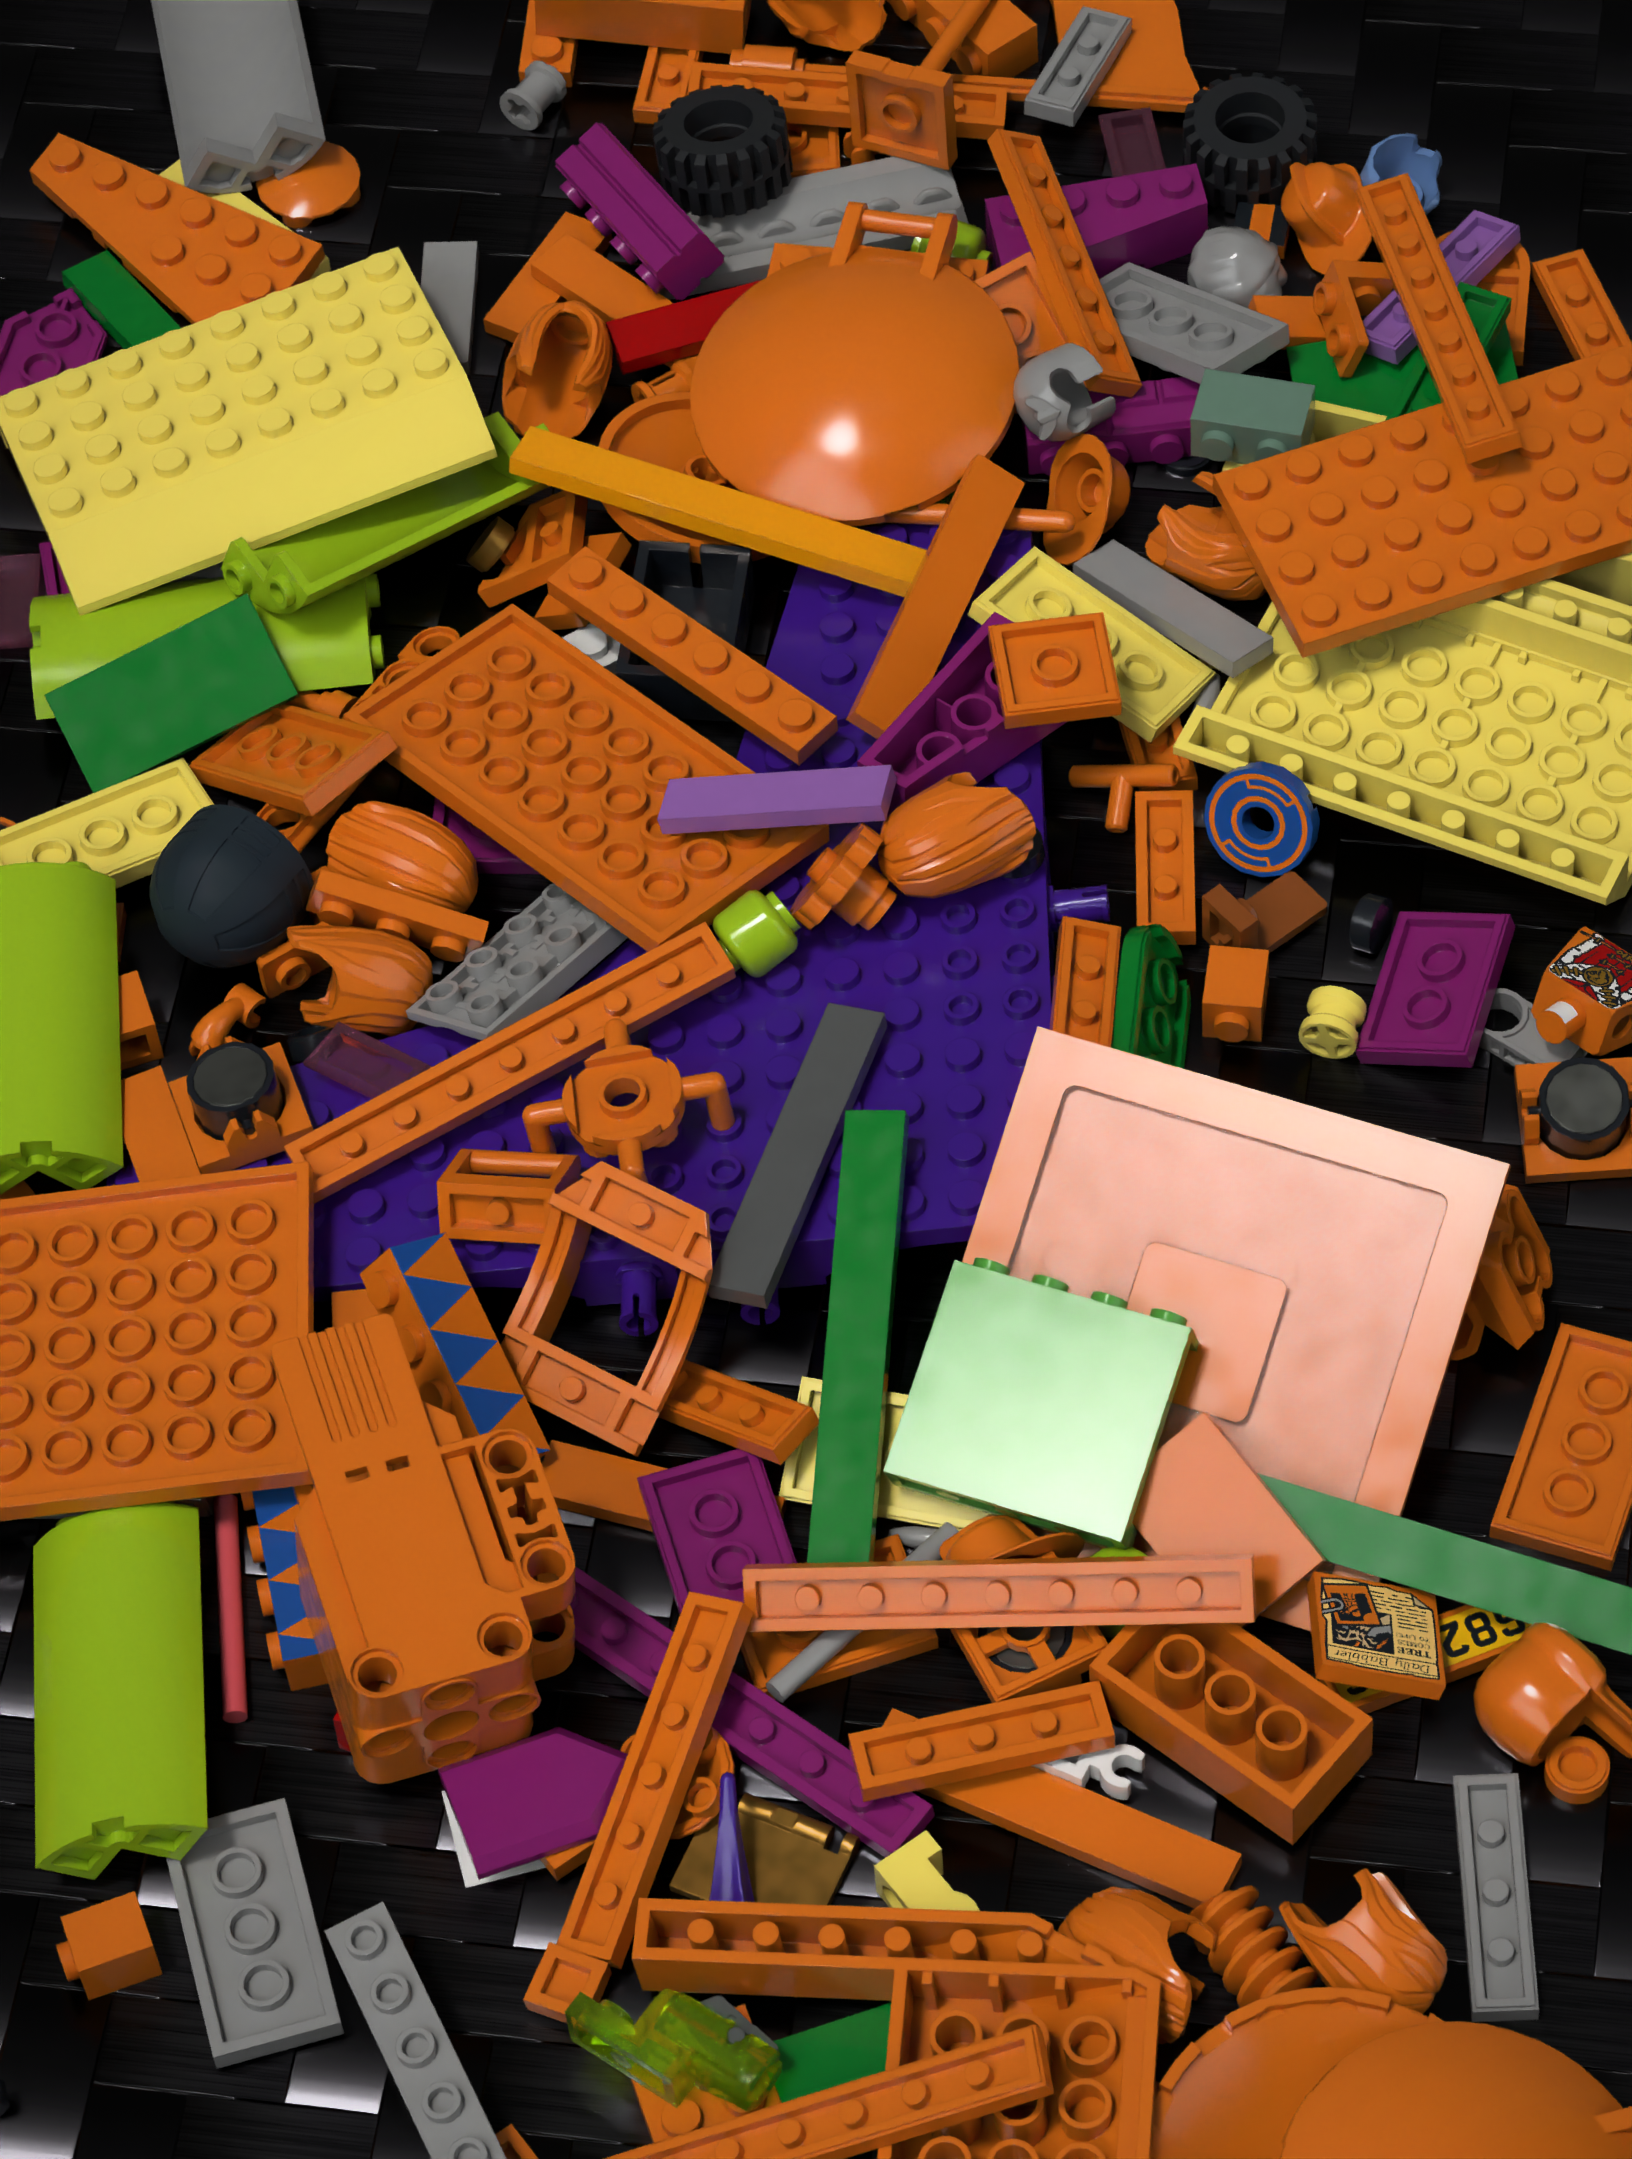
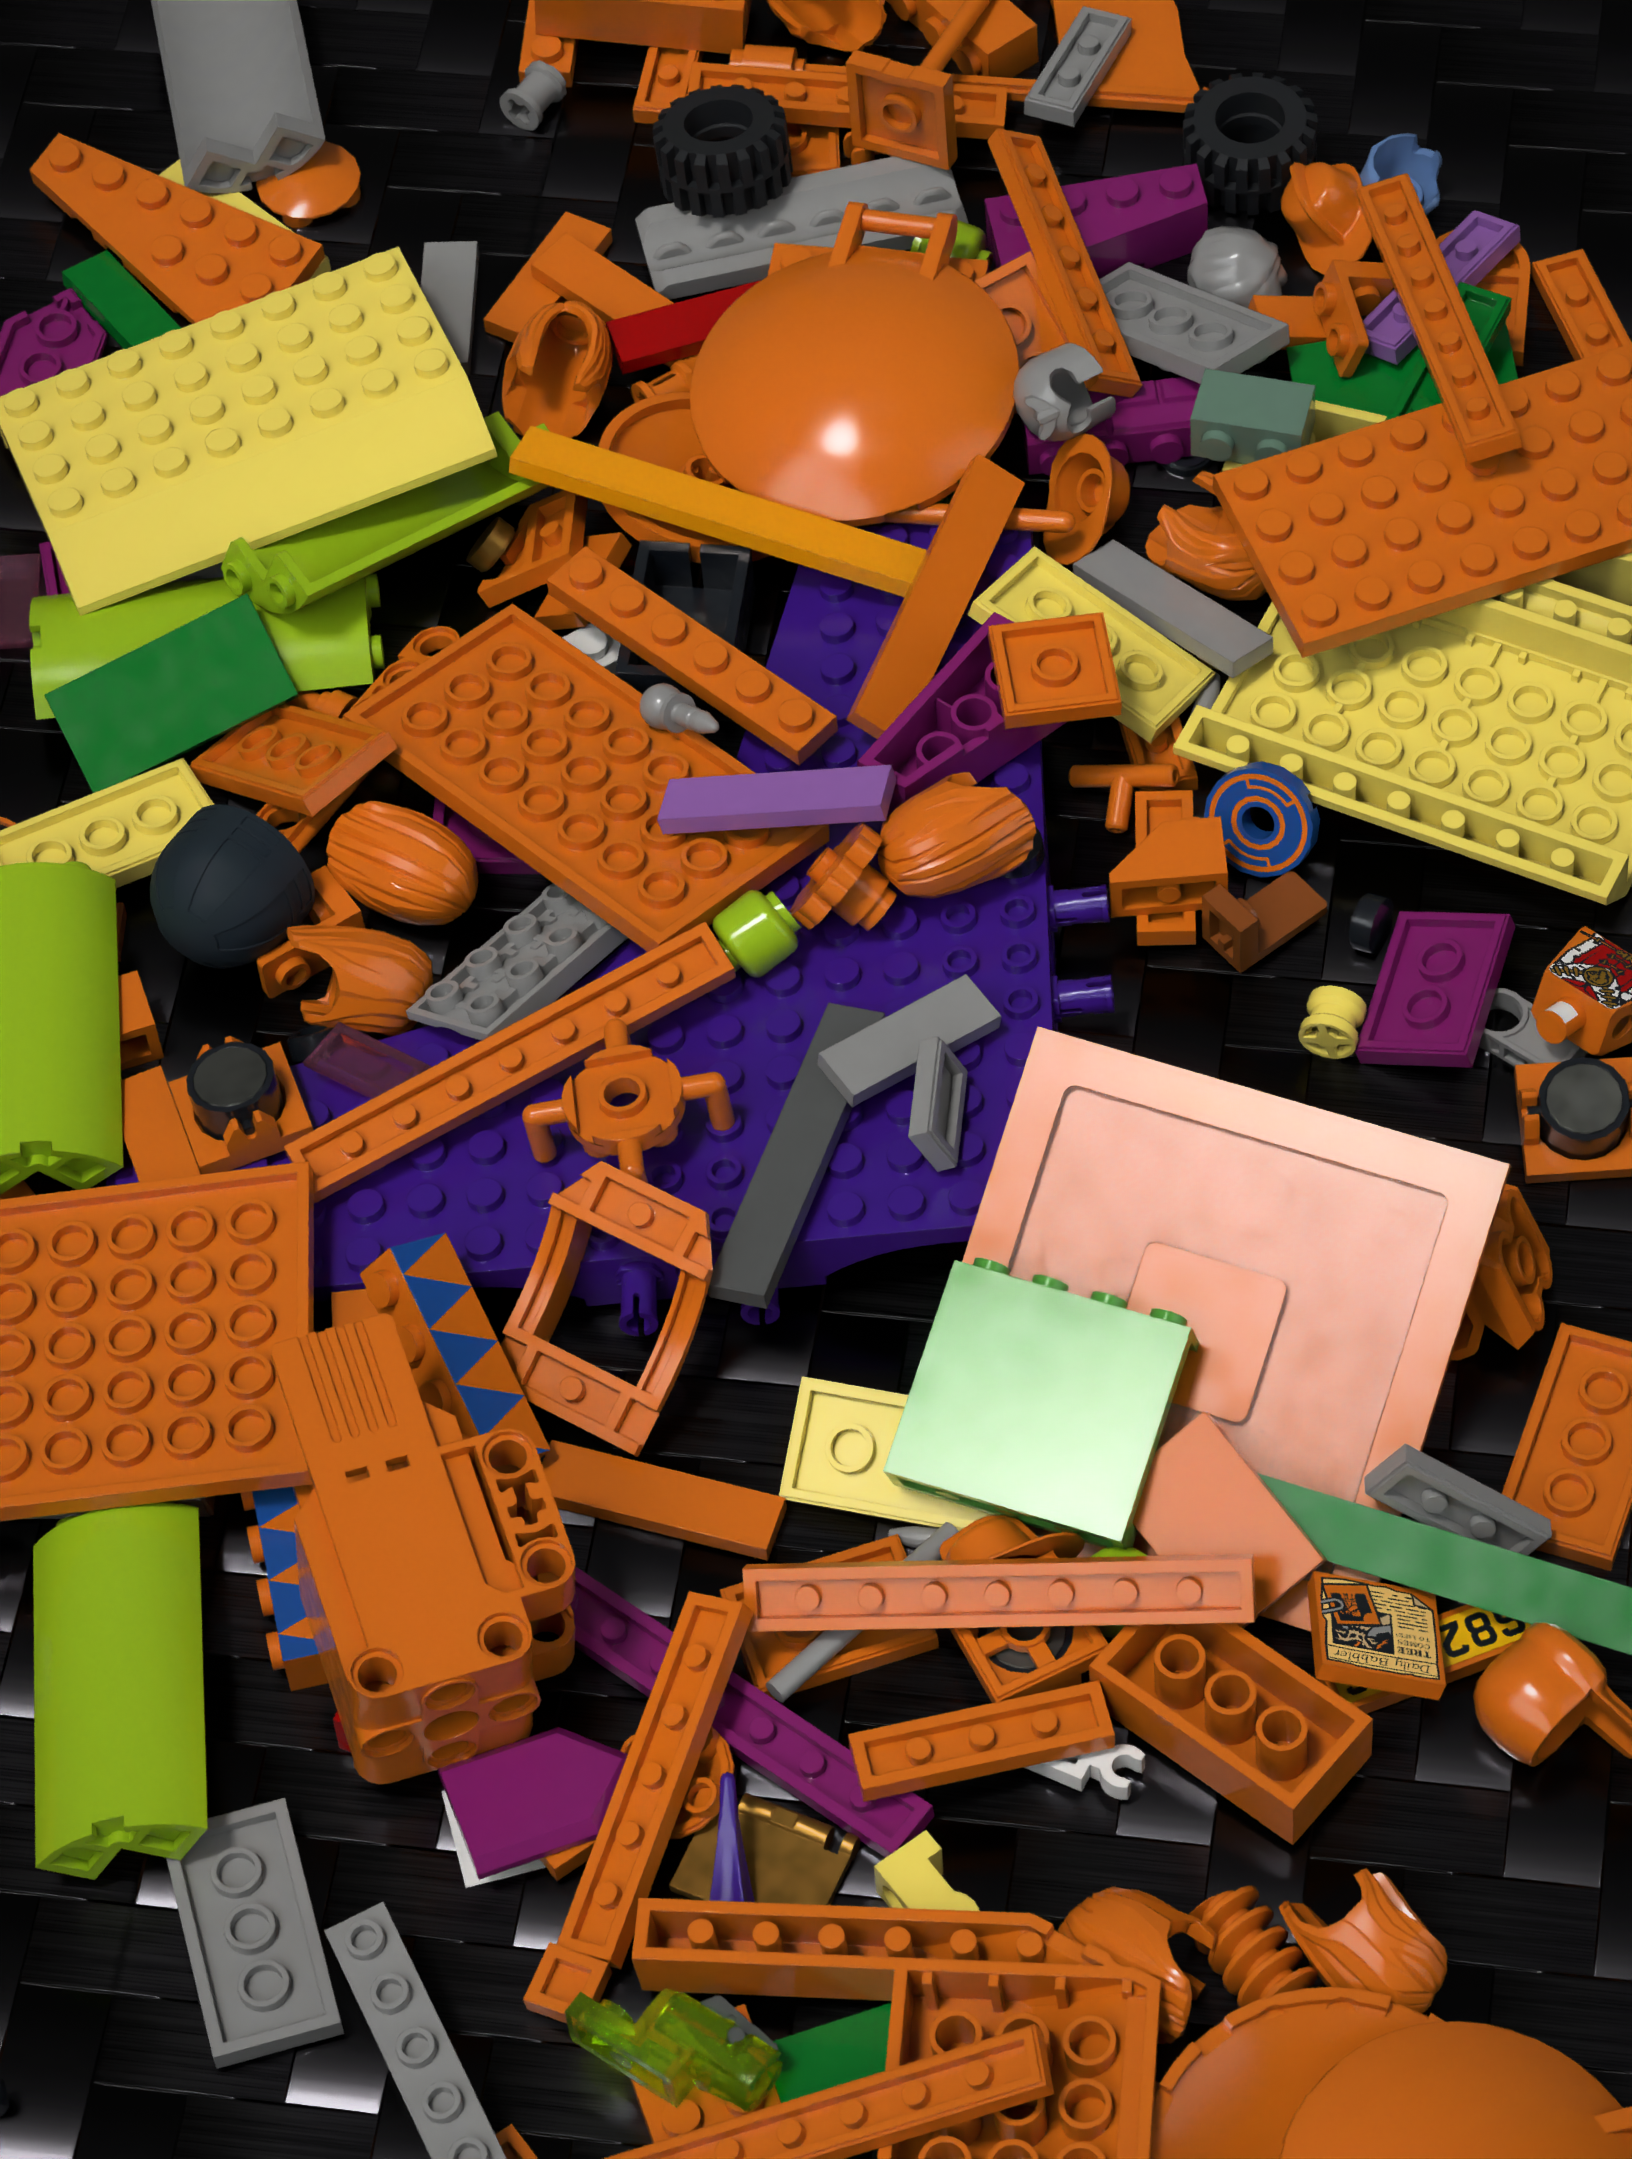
orange brick [56,1891,163,2000] -> none
orange arm [189,983,266,1056] -> none
coral bar [213,1494,248,1723] -> none
orange plate [306,869,489,962] -> none
orange tile [437,1148,581,1244] -> none
magenta brick [555,122,725,301] -> none
magenta tile [637,1449,797,1614] -> none
orange tile [658,1360,819,1465] -> none
green tile [807,1110,909,1563] -> none
orange tile [882,1708,1242,1909] -> none
orange tile [1049,916,1121,1047] -> none
clear pink tile [1098,107,1166,177] -> none
green tile [1111,924,1191,1069] -> none
orange brick [1202,945,1269,1042] -> none
tile [1234,202,1290,259] -> none
light grey tile [1453,1773,1539,2022] -> none
orange tile [1544,1736,1610,1804] -> none
none -> light grey bar [639,683,719,734]
none -> light grey tile [817,974,1001,1107]
none -> light grey tile [908,1036,968,1172]
none -> orange slope [1109,816,1228,918]
none -> light grey tile [1364,1443,1552,1556]

